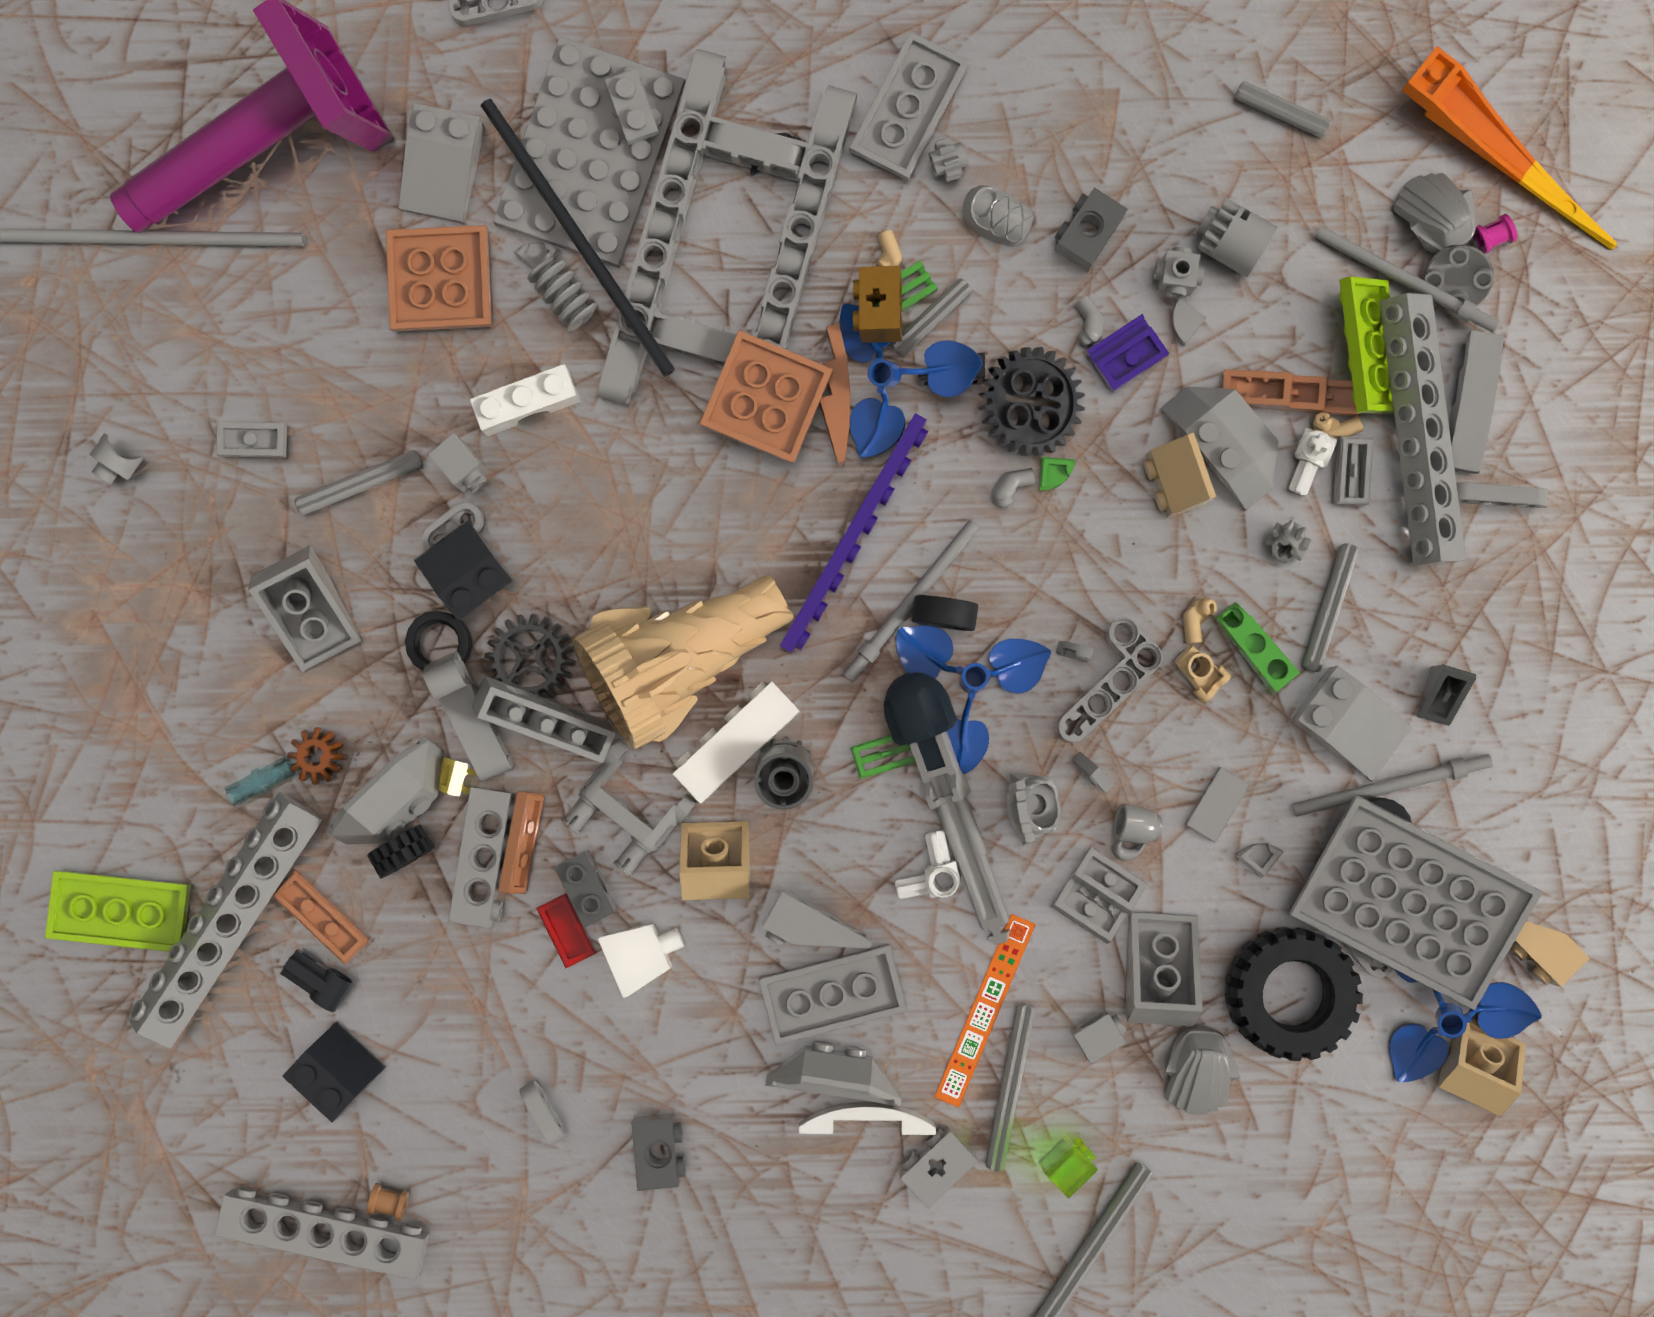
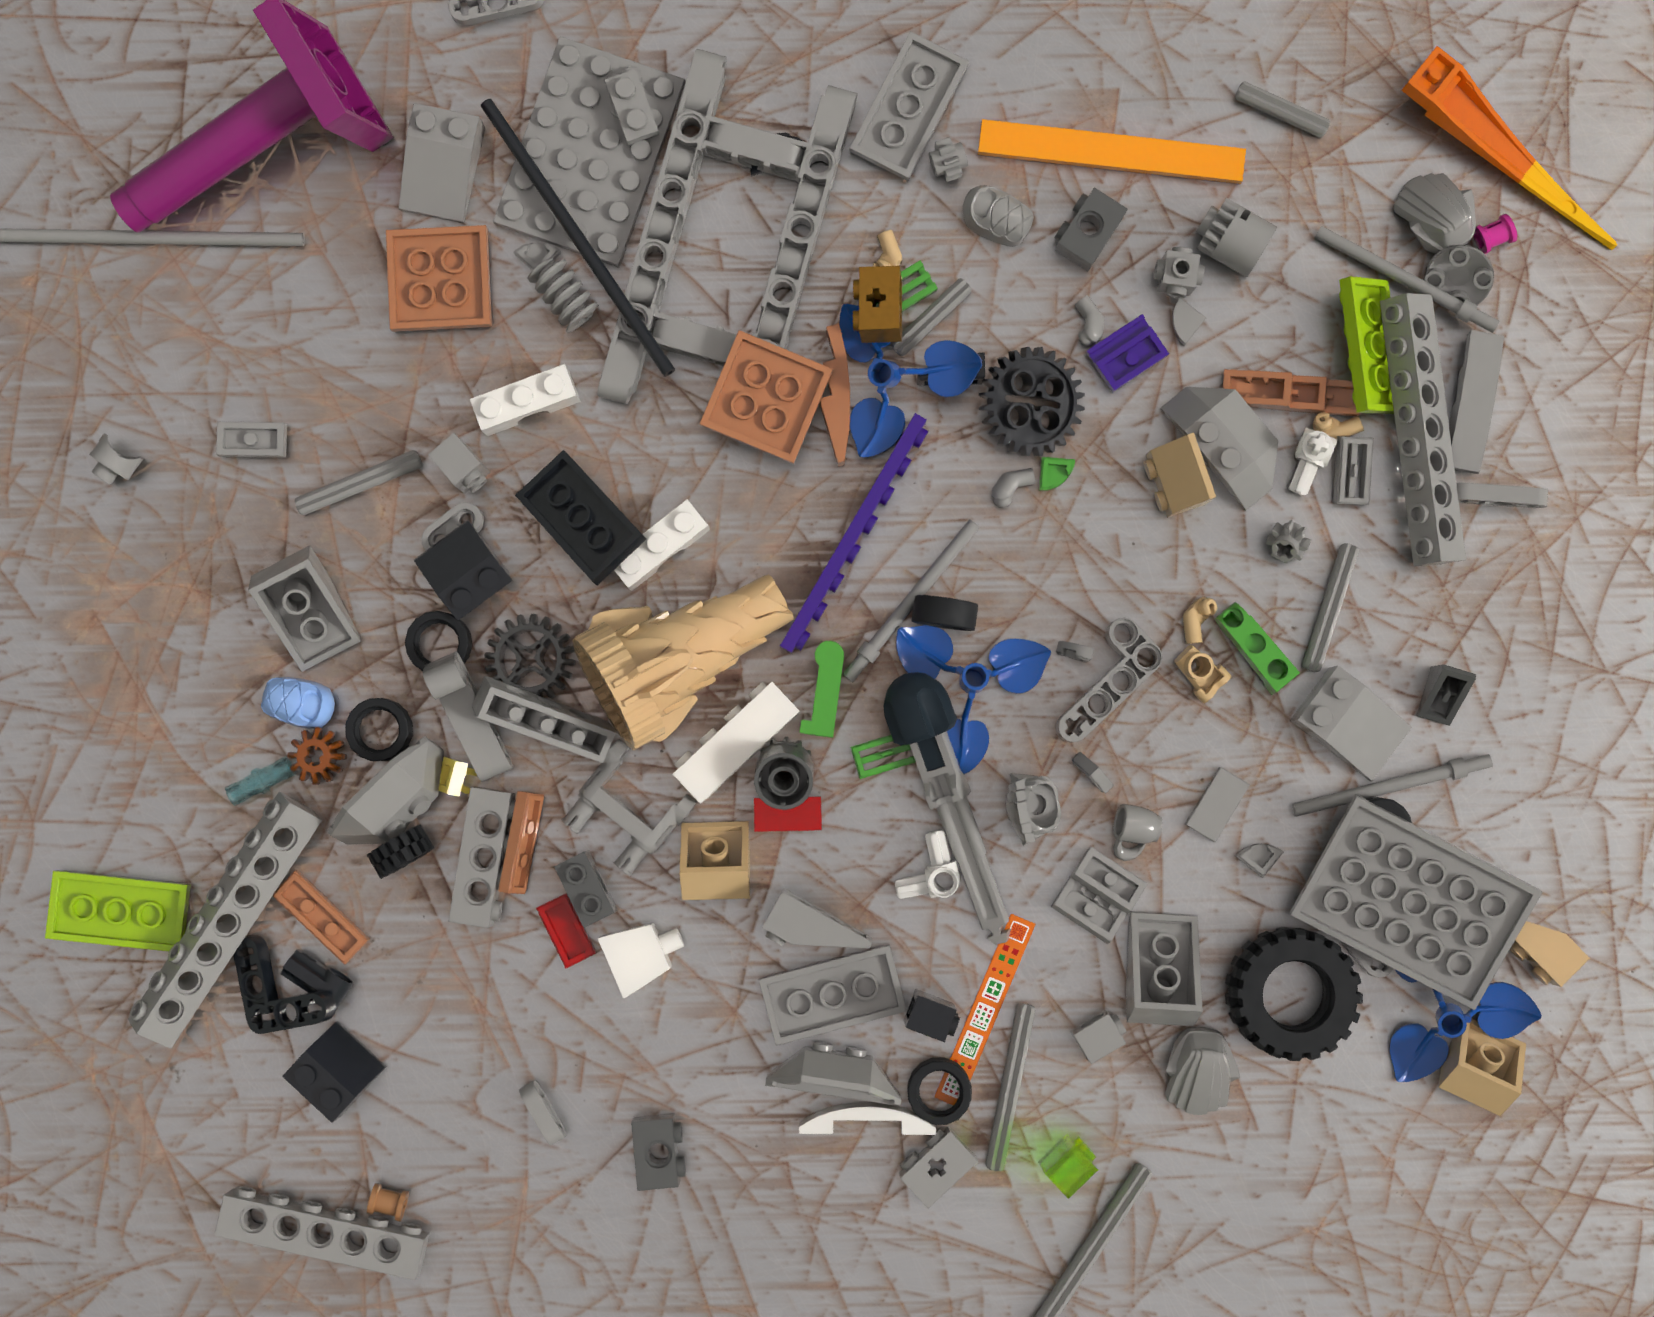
none -> black beam [233,935,336,1034]
none -> light blue piece [261,677,335,729]
none -> black tyre [345,698,413,761]
none -> black plate [515,450,647,586]
none -> white arch [614,499,710,591]
none -> red tile [754,796,822,832]
none -> bright green leg [799,641,844,738]
none -> black brick [904,989,960,1043]
none -> black tyre [908,1057,972,1125]
none -> light orange tile [978,119,1246,184]

